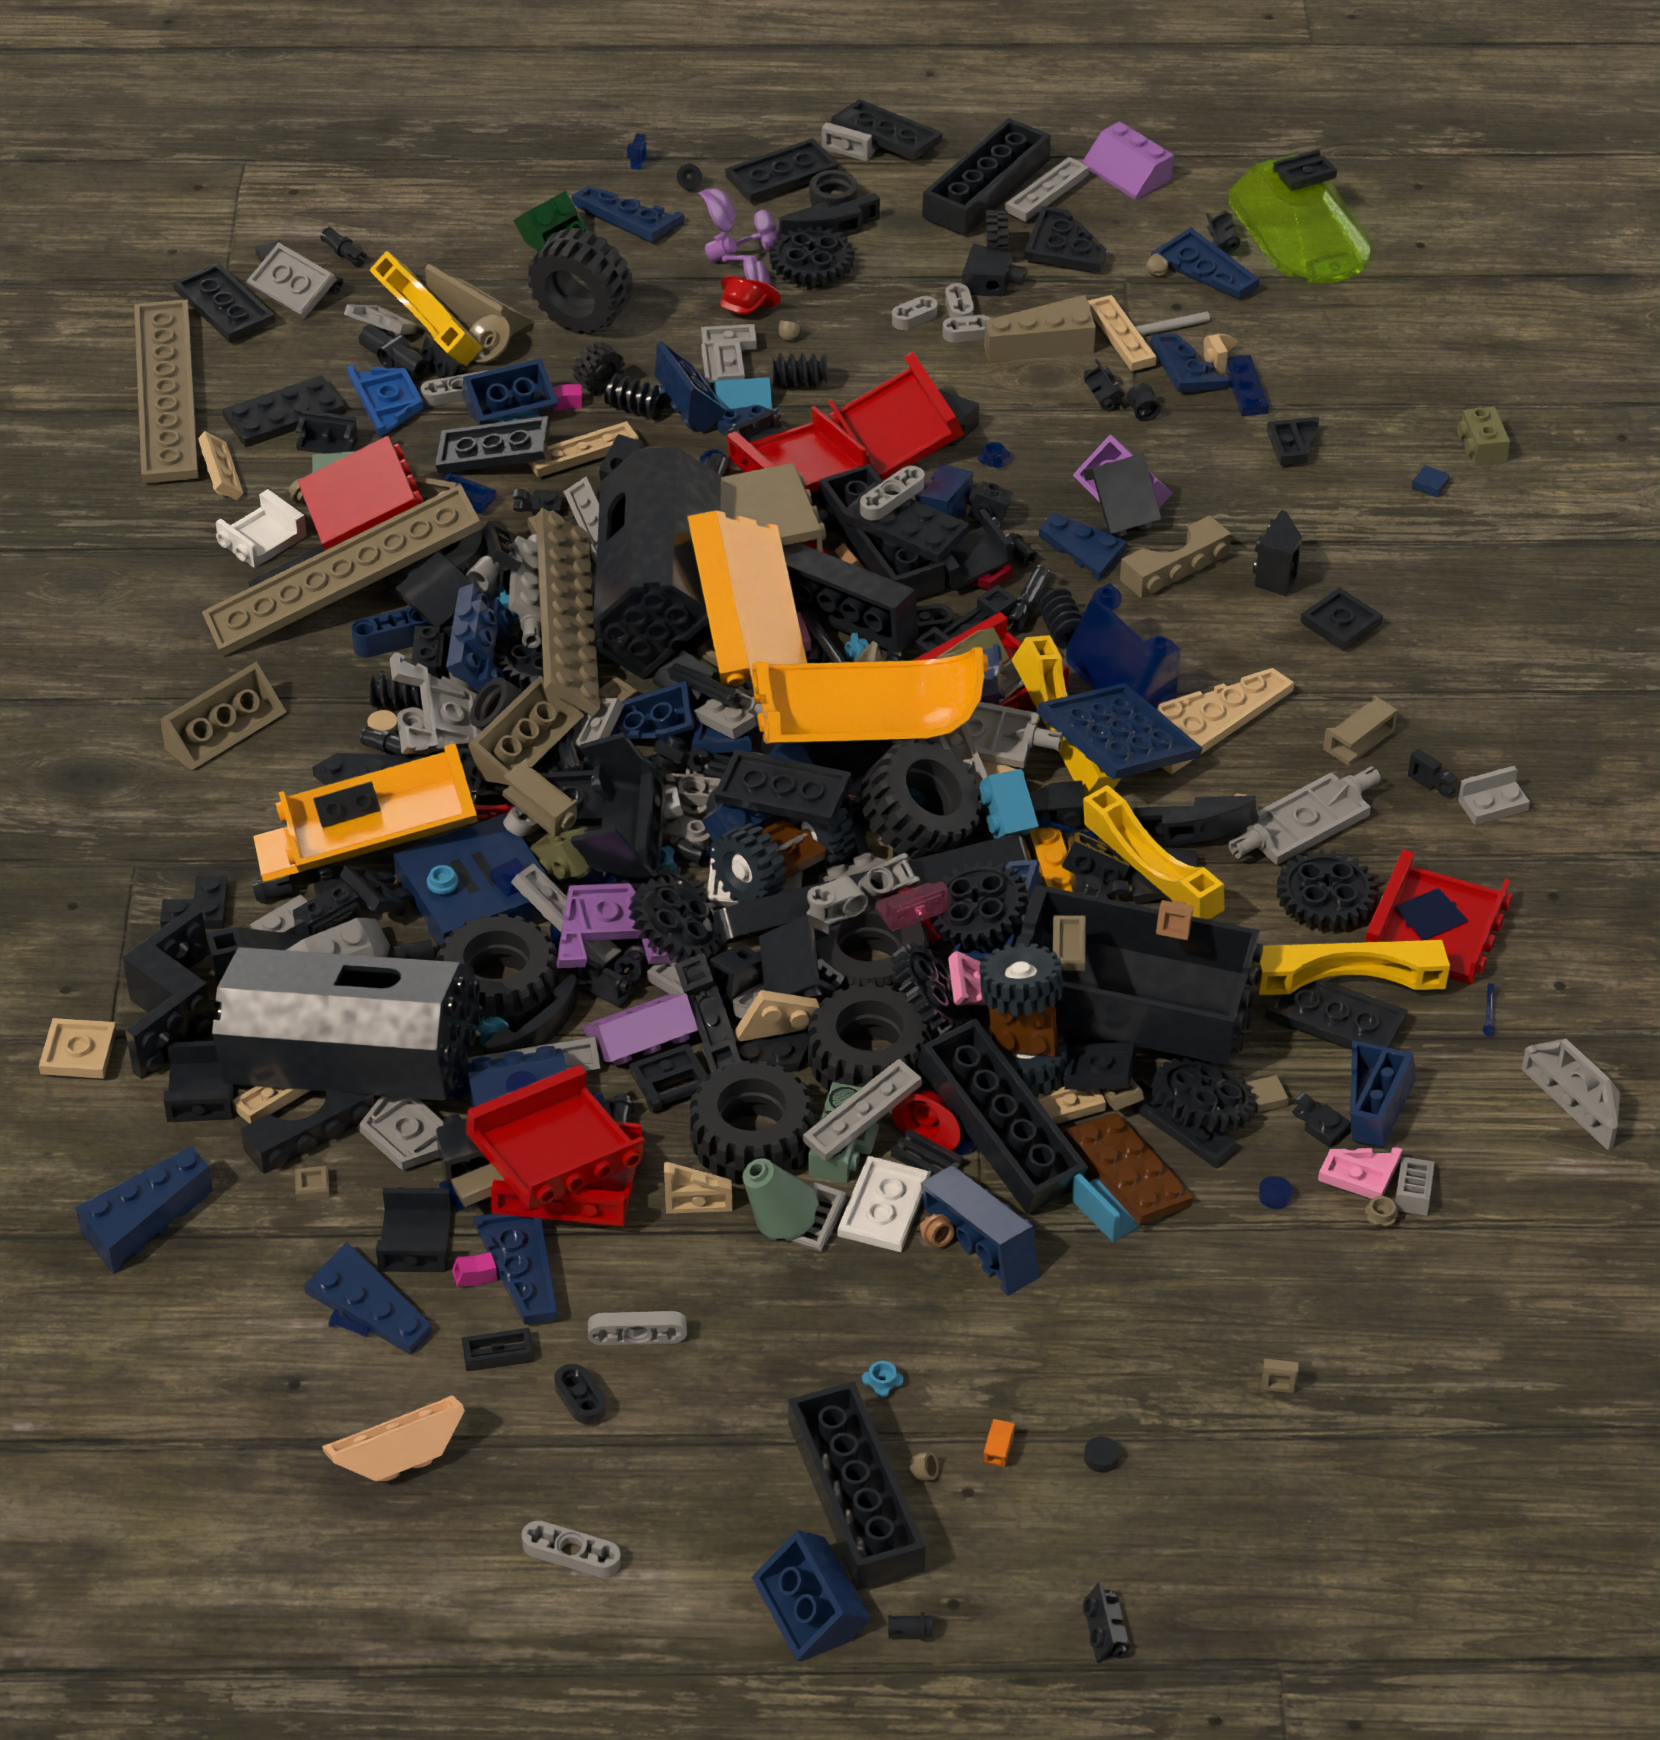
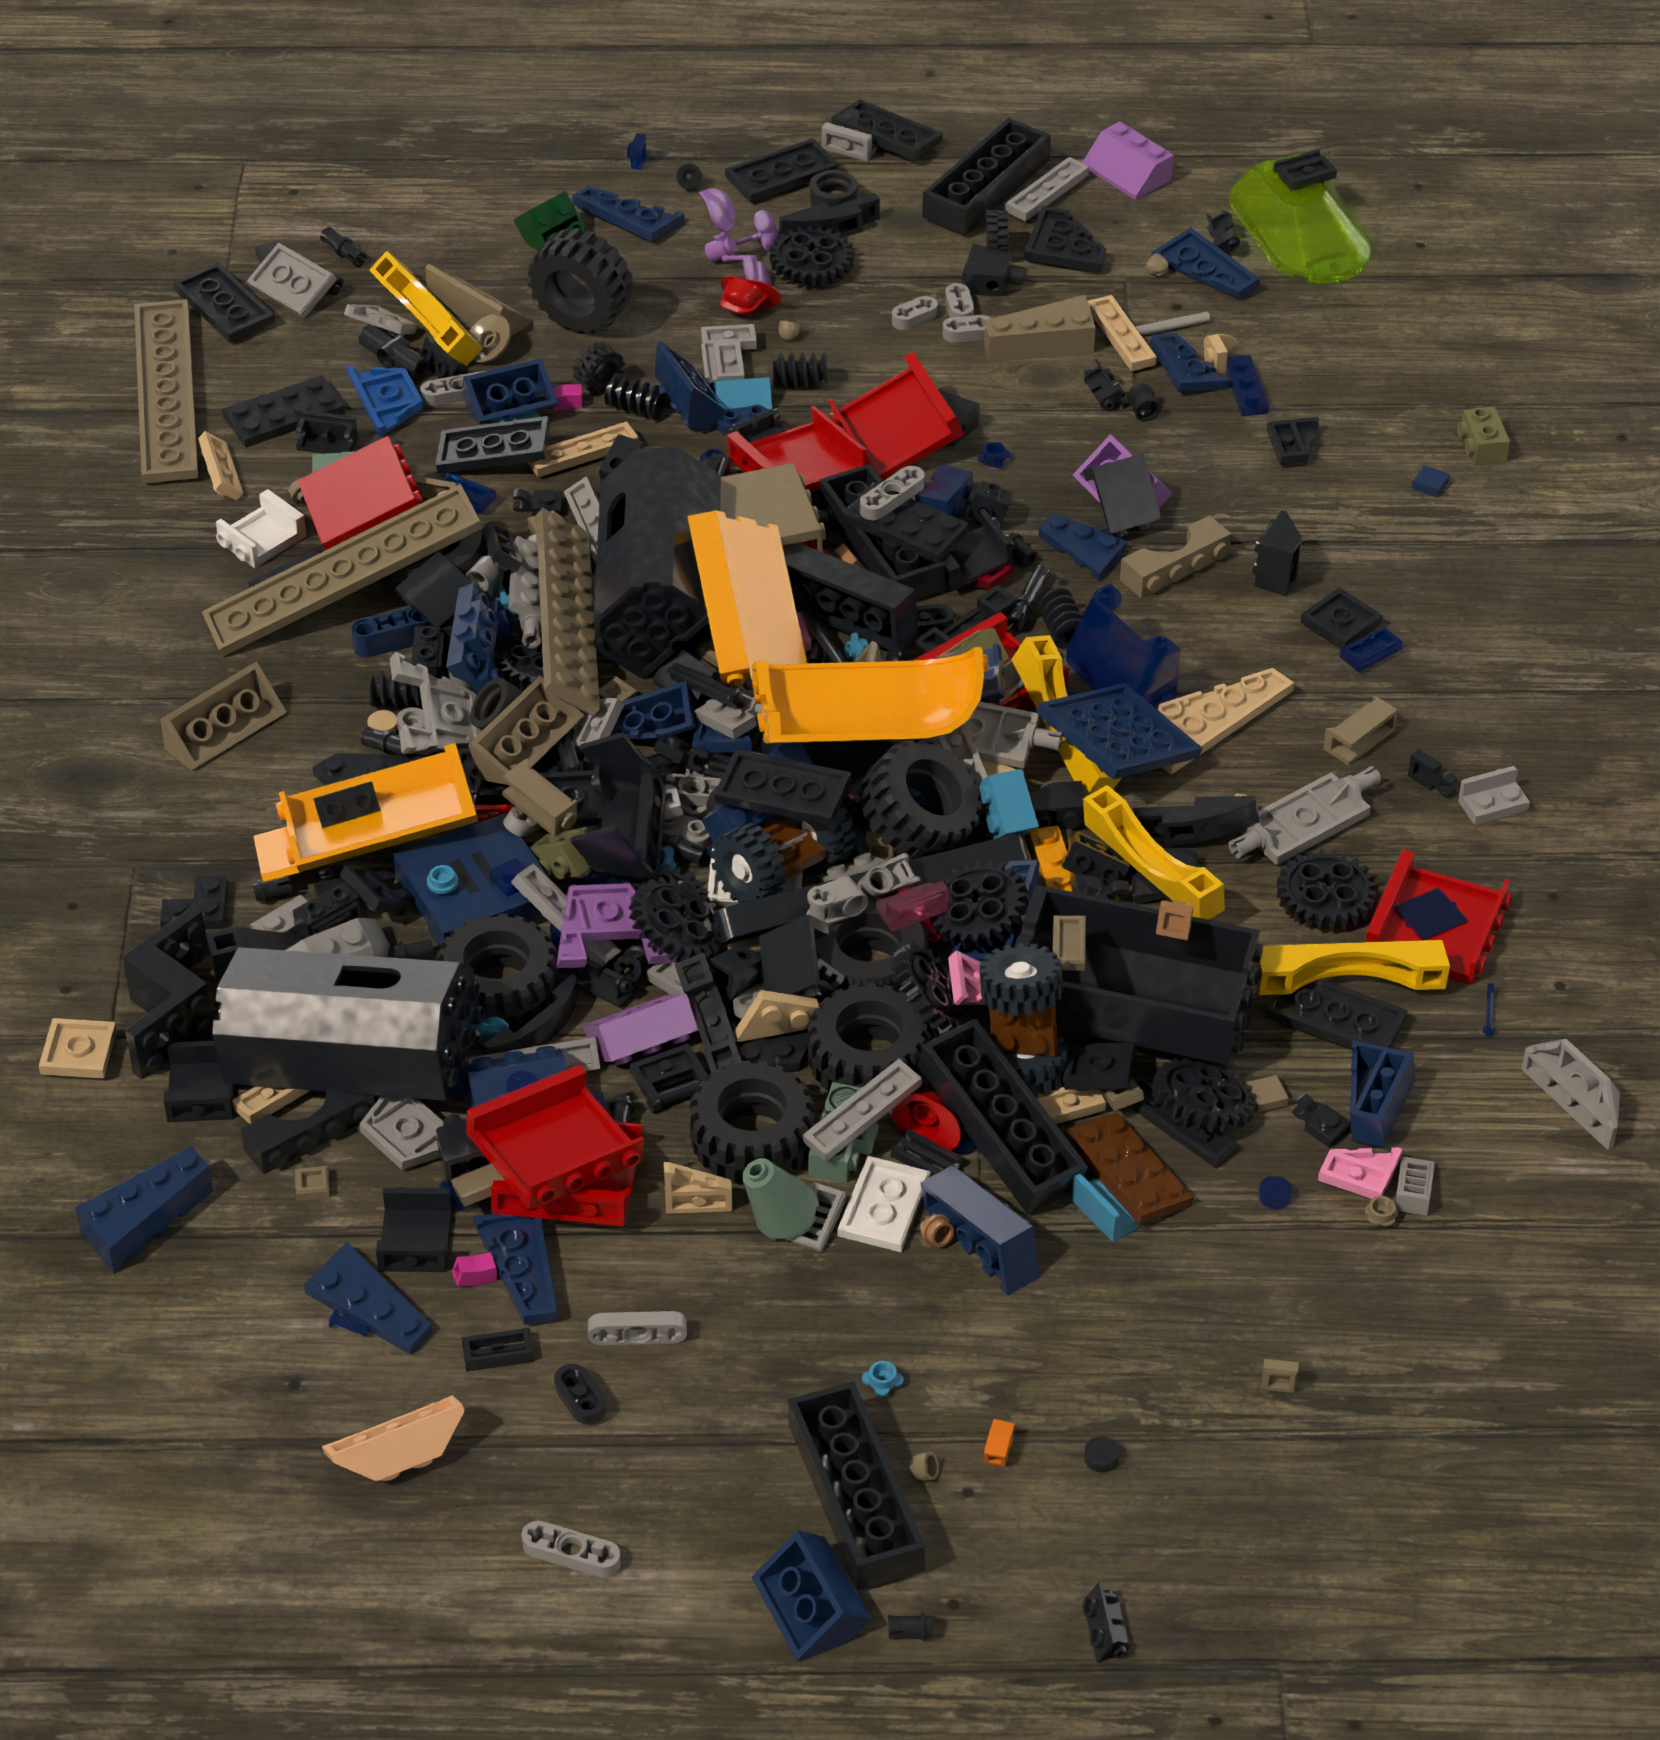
clear blue hinge [1038,817,1098,840] -> none
none -> clear blue plate [1339,626,1403,673]

